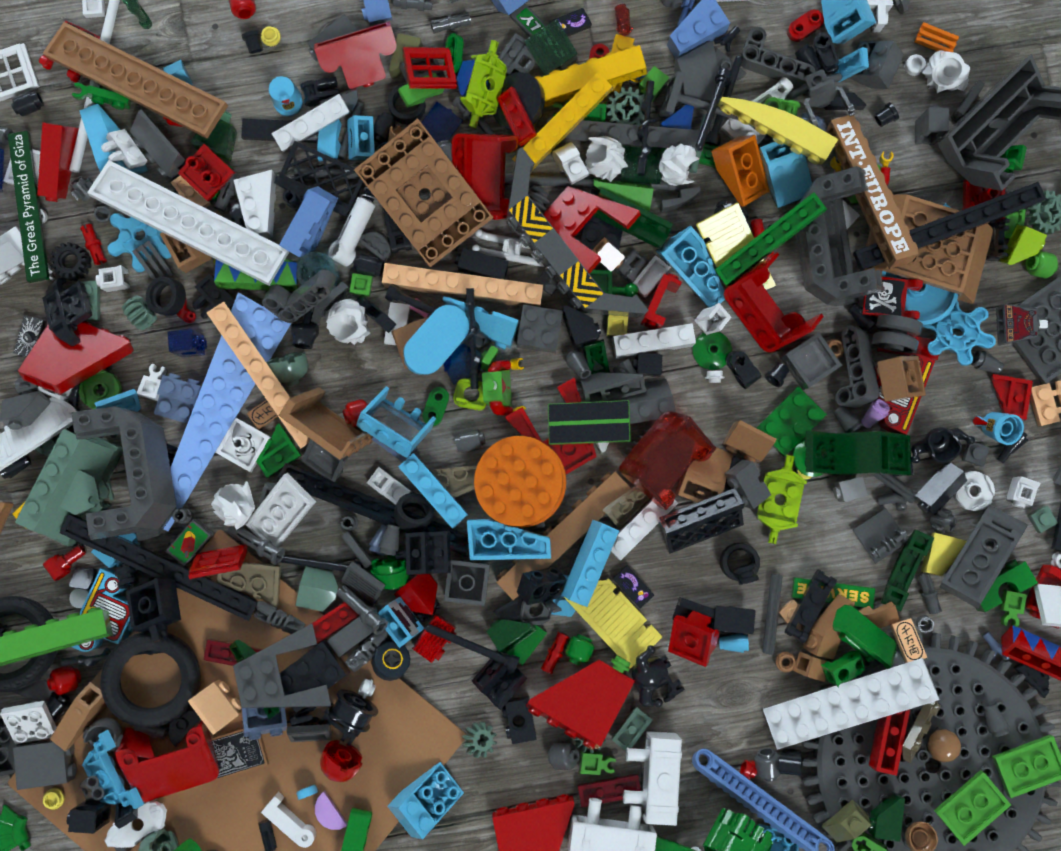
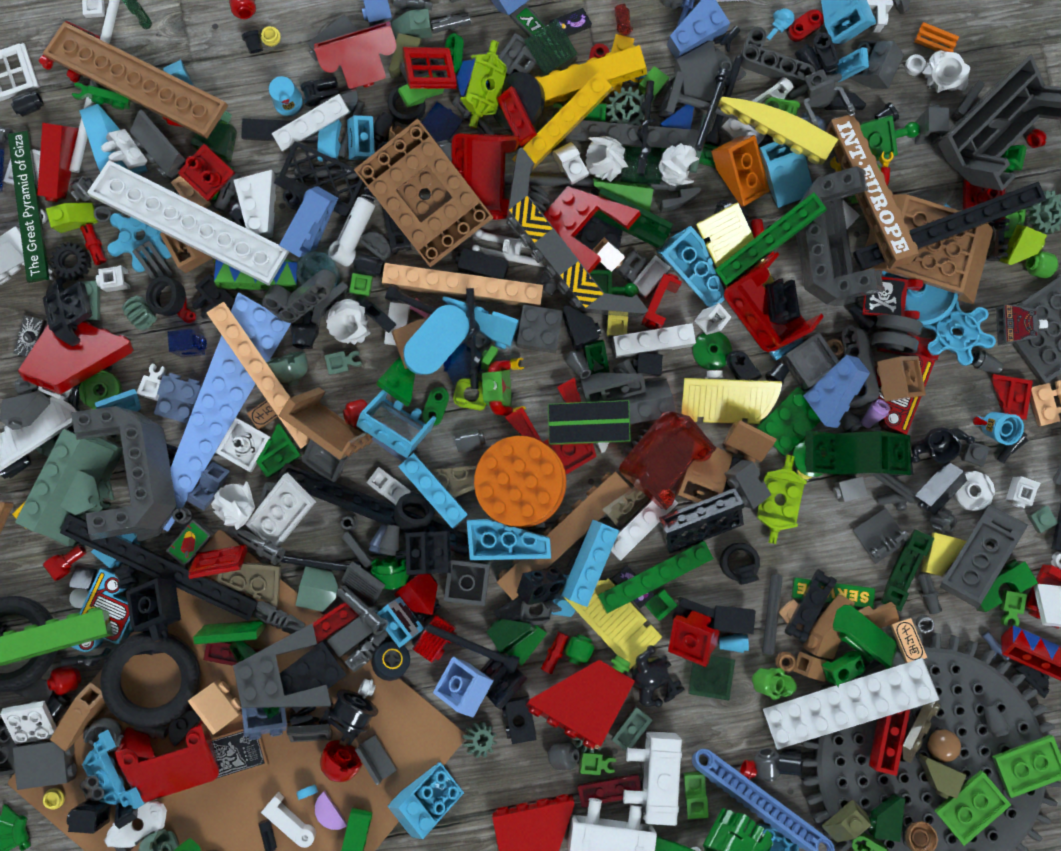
none -> lime slope [46,203,98,233]
none -> sand blue slope [187,462,230,510]
none -> green tile [193,620,266,645]
none -> sand green plate [325,351,362,376]
none -> dark grey panel [355,734,397,785]
none -> green wing [376,356,415,407]
none -> sand green slope [392,9,432,41]
none -> light blue brick [433,657,493,717]
none -> green plate [597,541,714,614]
none -> green panel [645,589,678,621]
none -> light yellow piece [680,378,782,424]
none -> bright green slope [683,772,708,819]
none -> clear green plate [688,655,735,701]
none -> bright green head [752,667,797,700]
none -> black hinge [765,278,800,325]
none -> medium azure piece [766,8,795,40]
none -> medium azure piece [769,337,804,361]
none -> medium blue wedge [803,355,870,428]
none -> green plate [860,115,920,161]
none -> olive slope [919,754,966,799]
none -> red plate [1027,129,1047,148]

